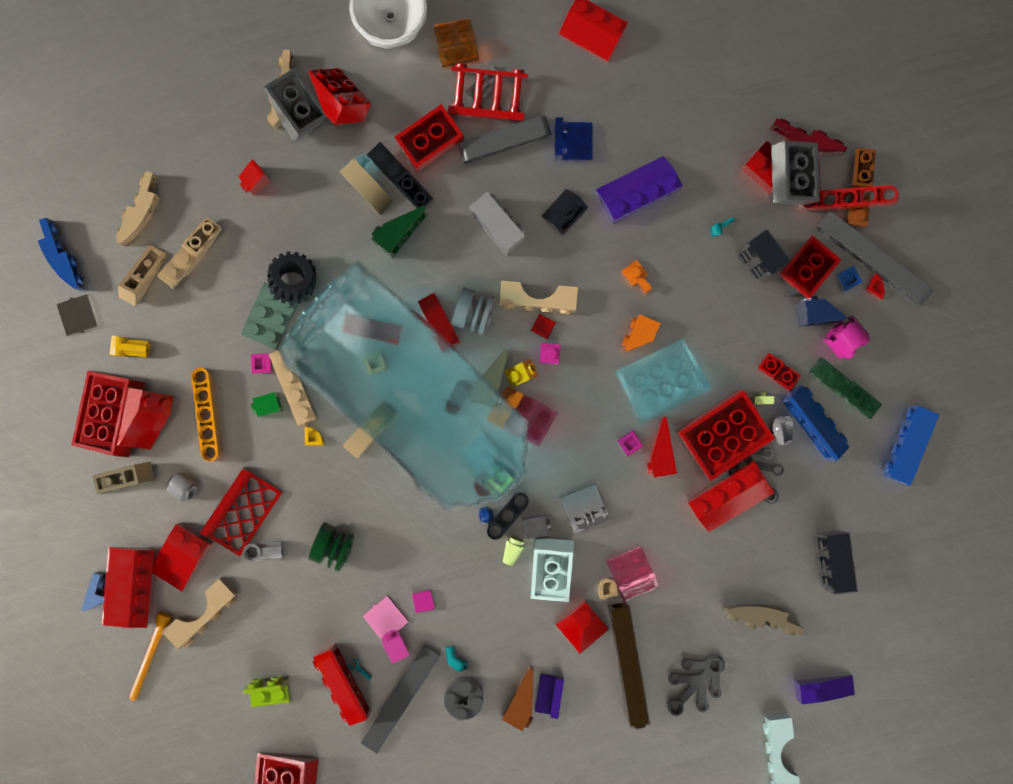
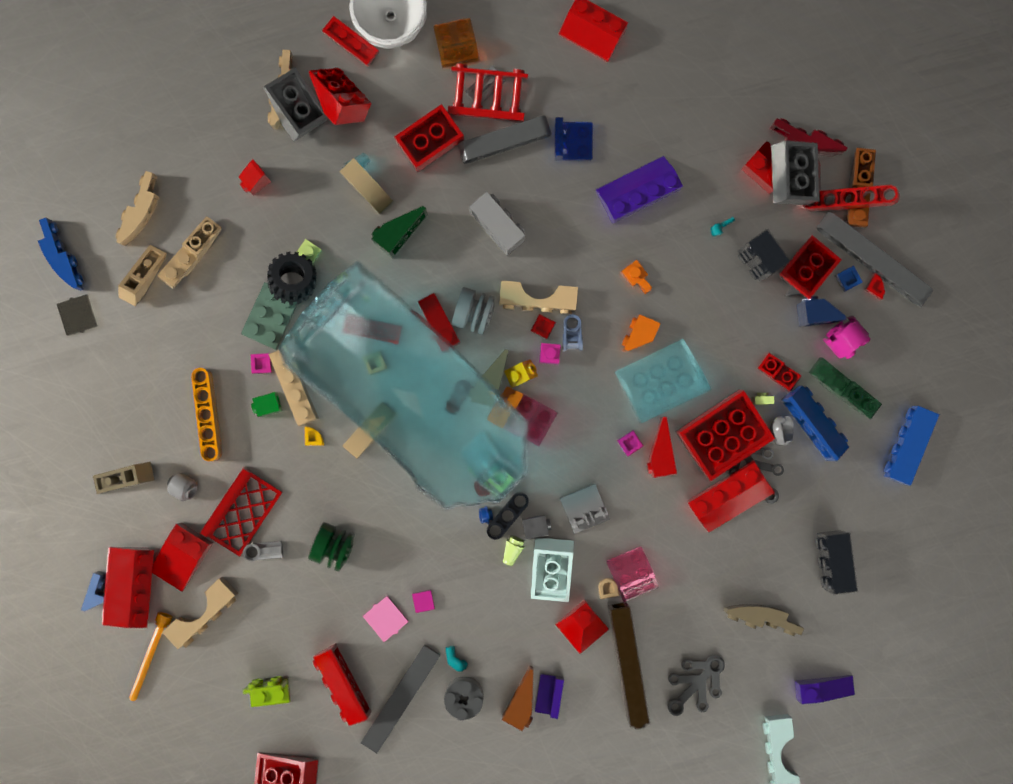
red slope [71,371,145,458] -> none
yellow piece [110,336,150,358] -> none
red slope [117,388,174,450] -> none
teal hand [347,658,372,680] -> none
black slope [366,141,434,209] -> none
dark pink brick [382,629,410,664] -> none
black panel [542,189,588,235] -> none
none -> yellowish green plate [297,239,322,265]
none -> red plate [322,16,379,67]
none -> sand blue piece [563,314,583,351]

